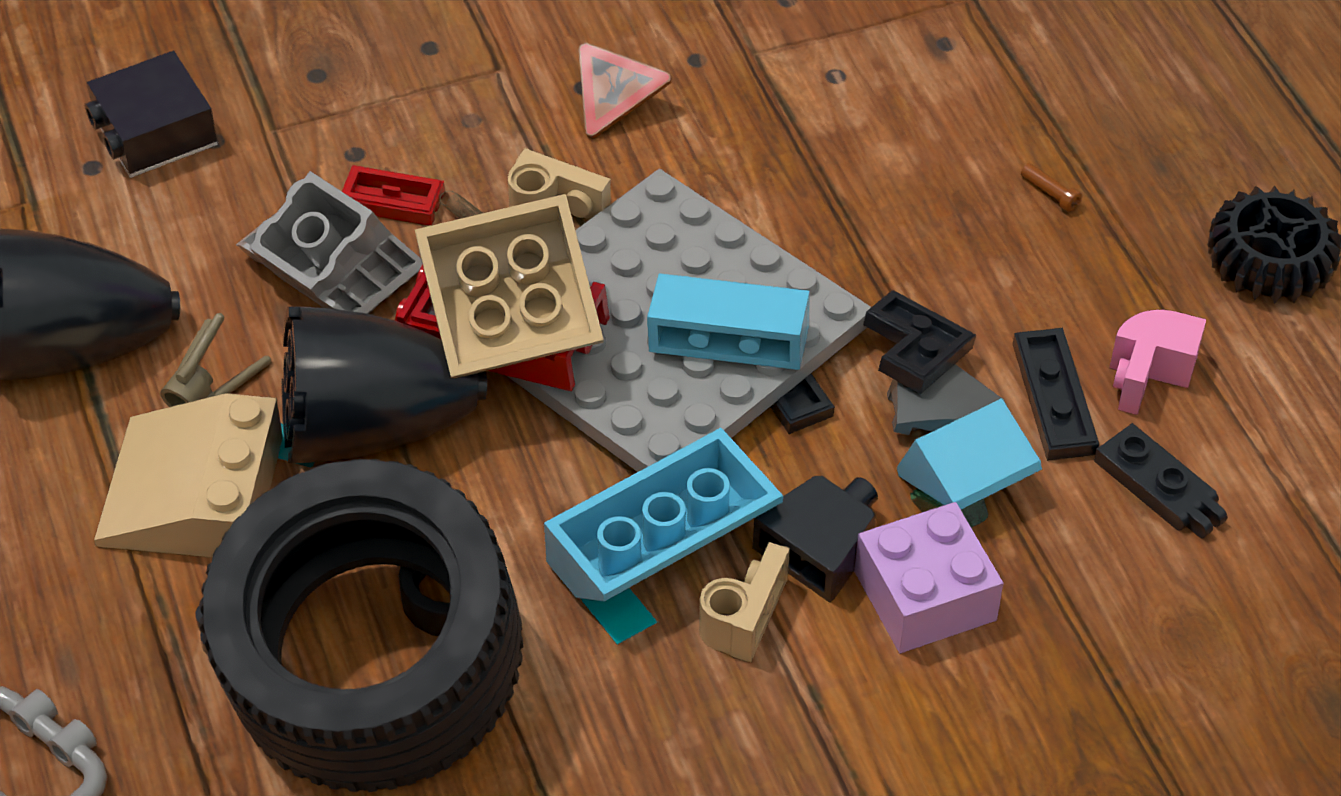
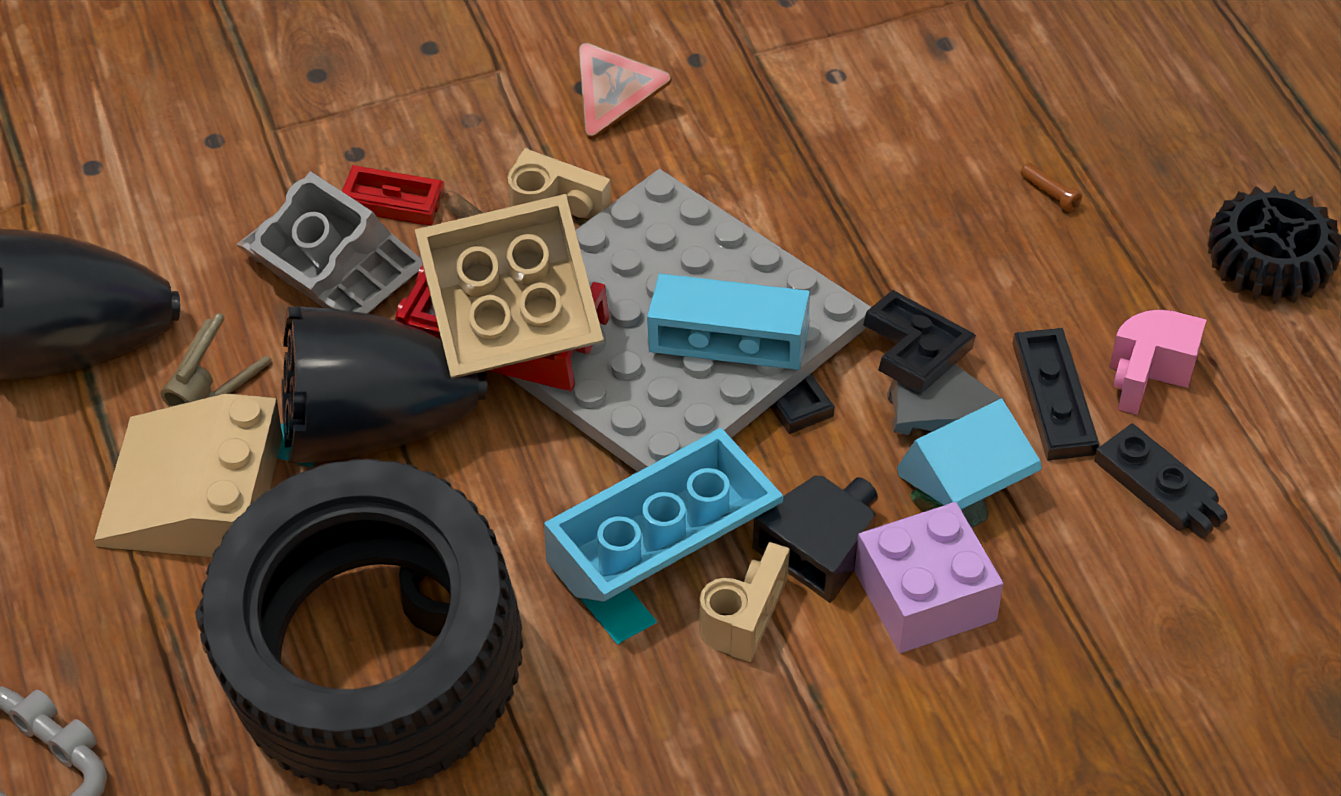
black piece [84,50,218,178] -> none

